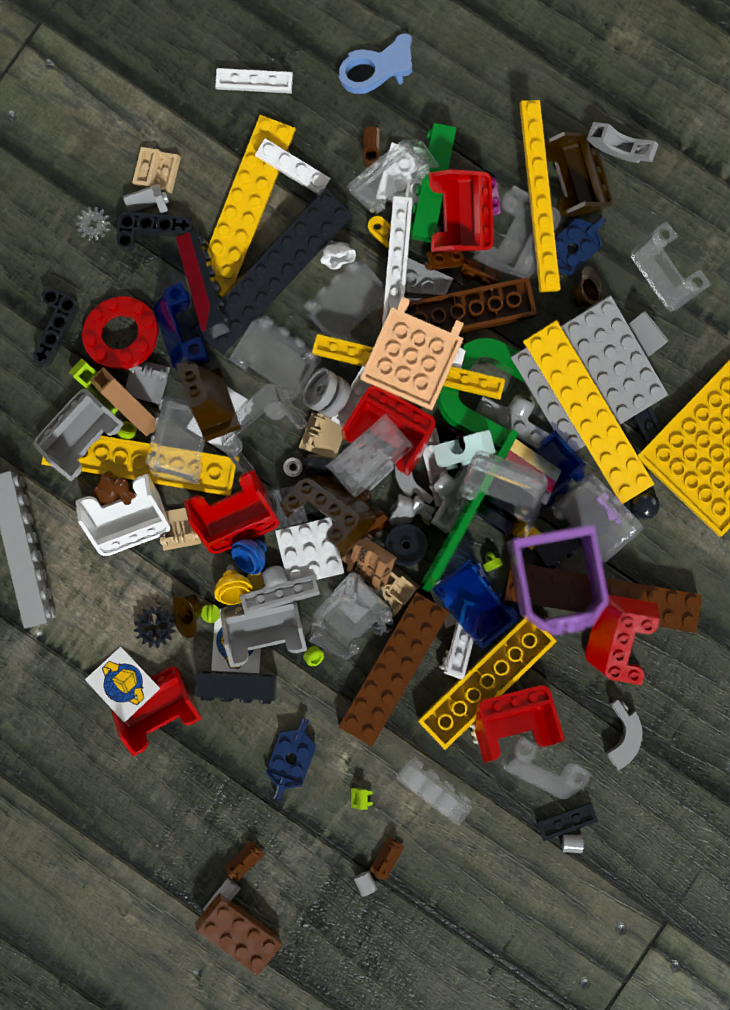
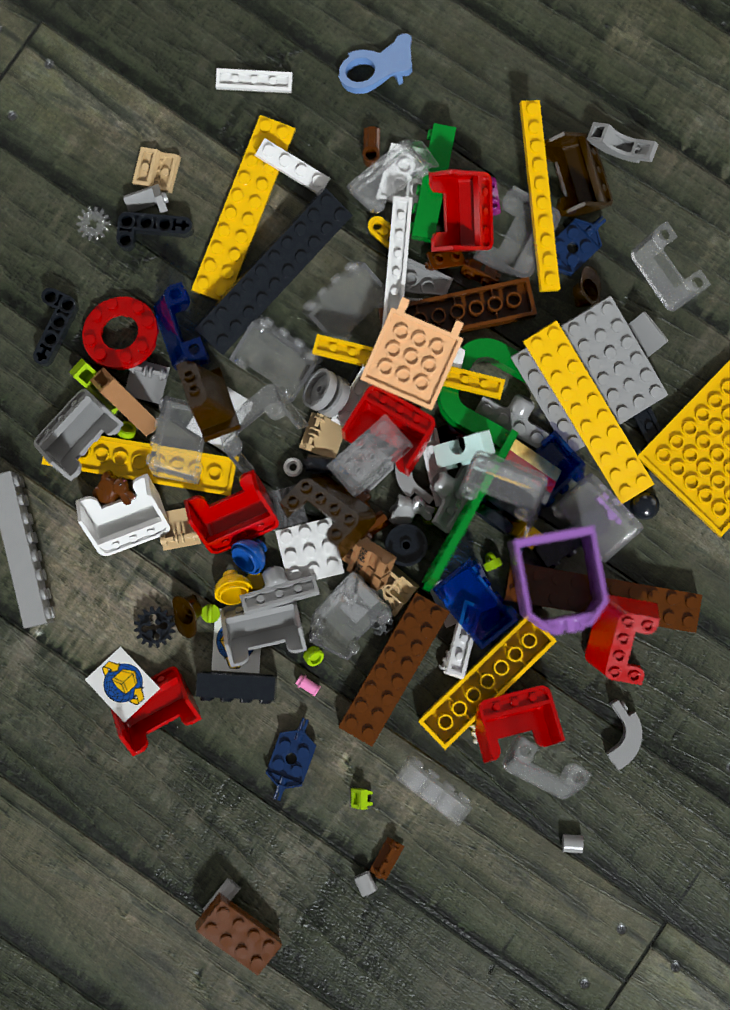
brick [176,229,231,340] -> none
reddish brown hinge [224,840,265,881] -> none
white animal [320,240,356,269] -> none
black plate [536,802,598,841] -> none
none -> bright pink pin [295,674,321,696]

